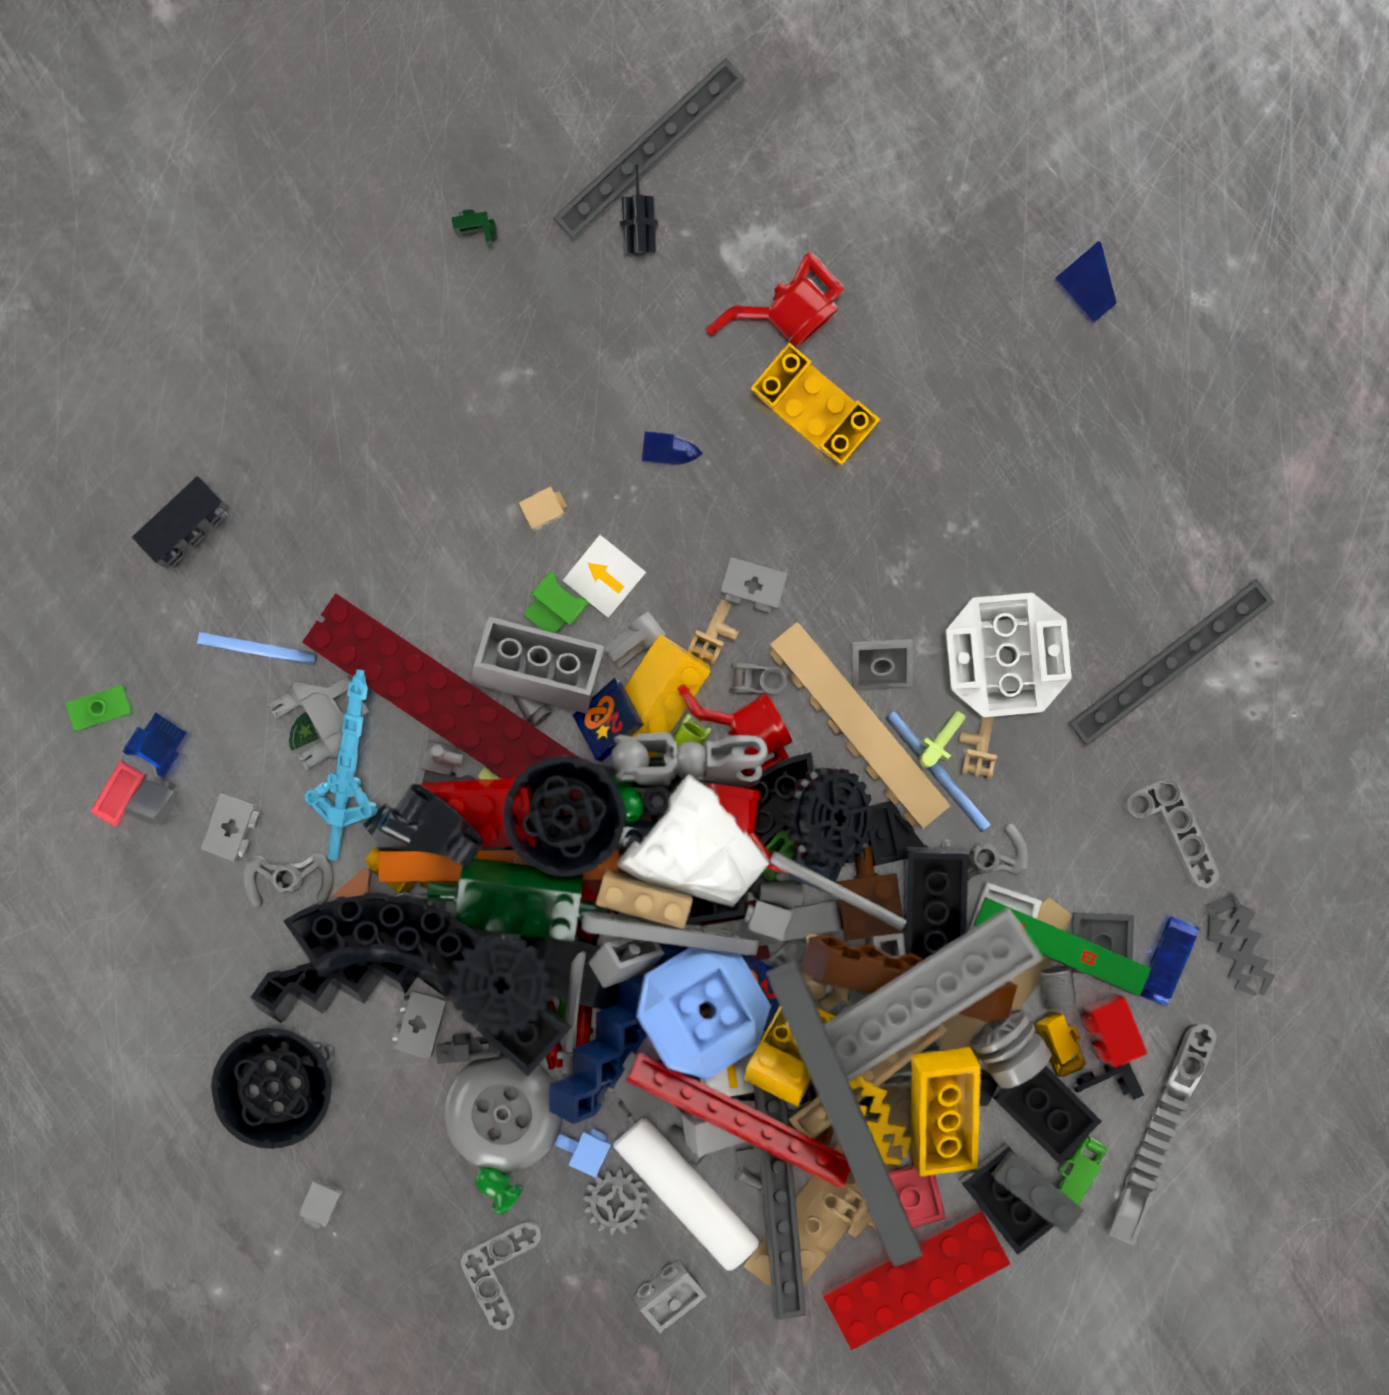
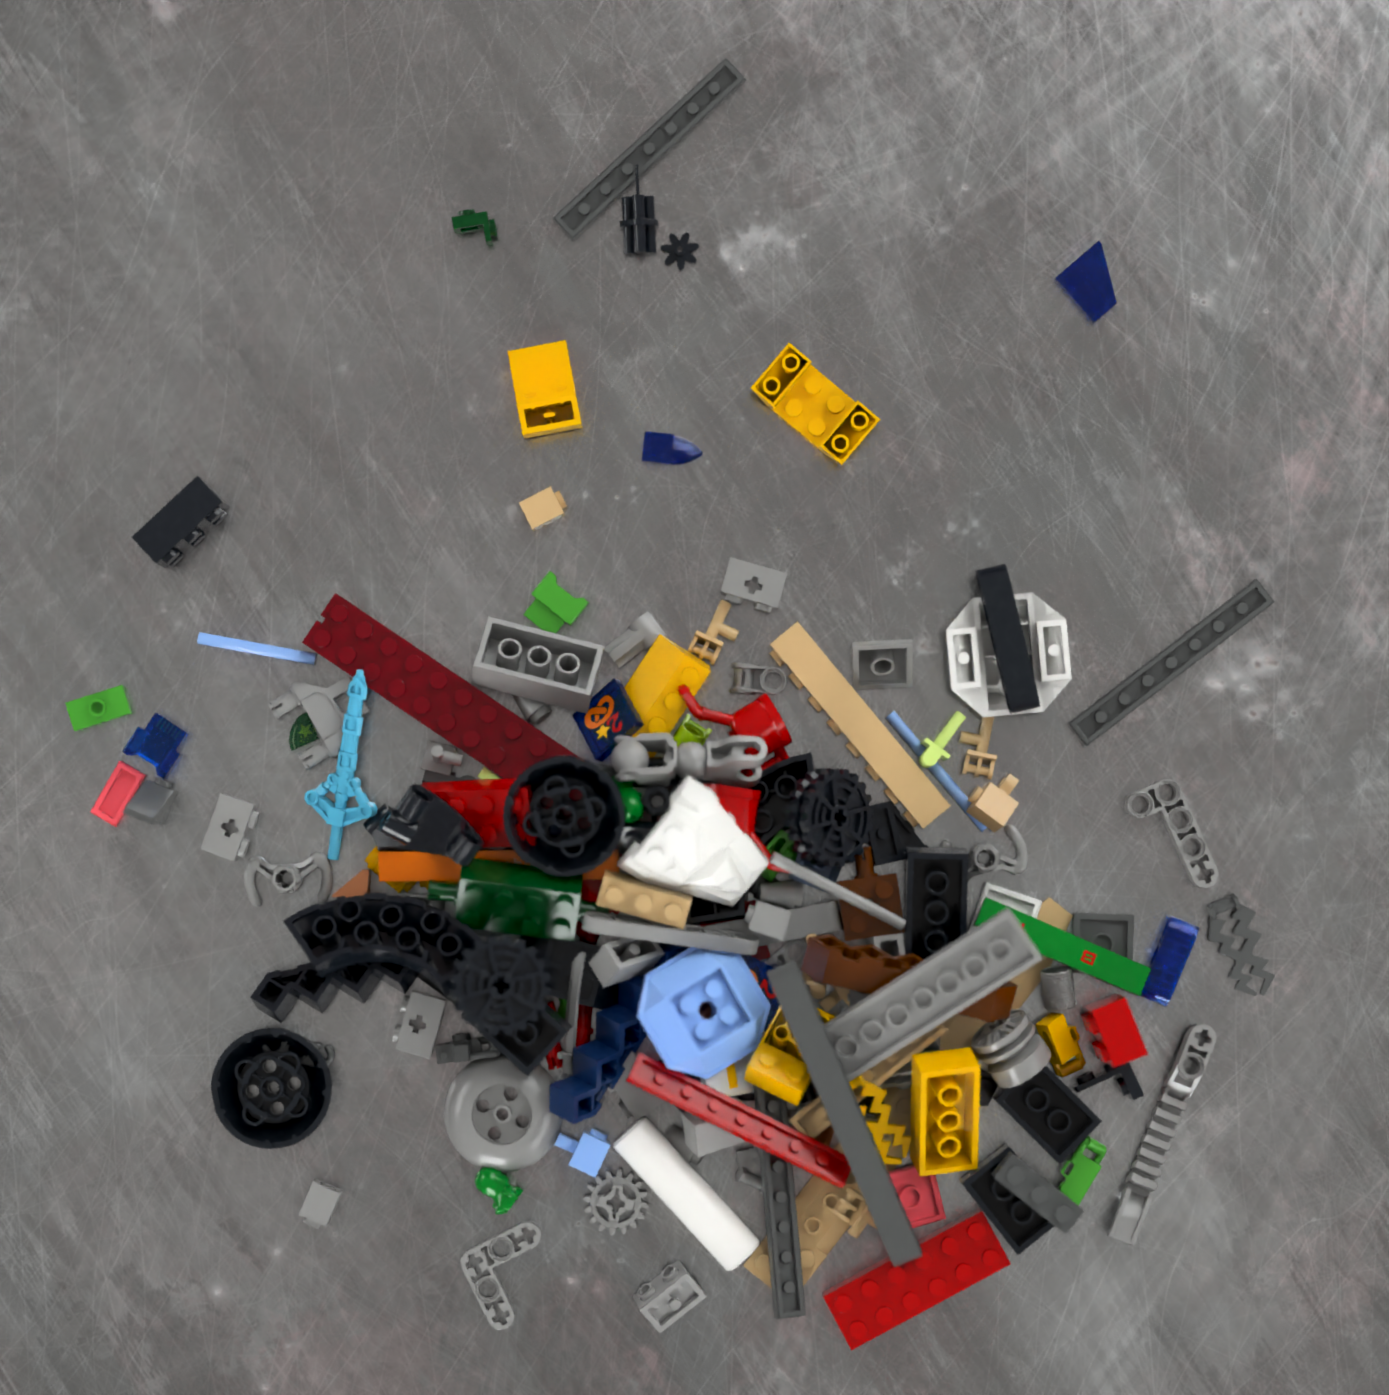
white tile [563,535,646,618] -> none
red piece [705,252,844,348] -> none
none -> yellow slope [508,340,583,439]
none -> black plant [661,232,699,271]
none -> tan brick [966,774,1019,832]
none -> black beam [975,563,1040,714]

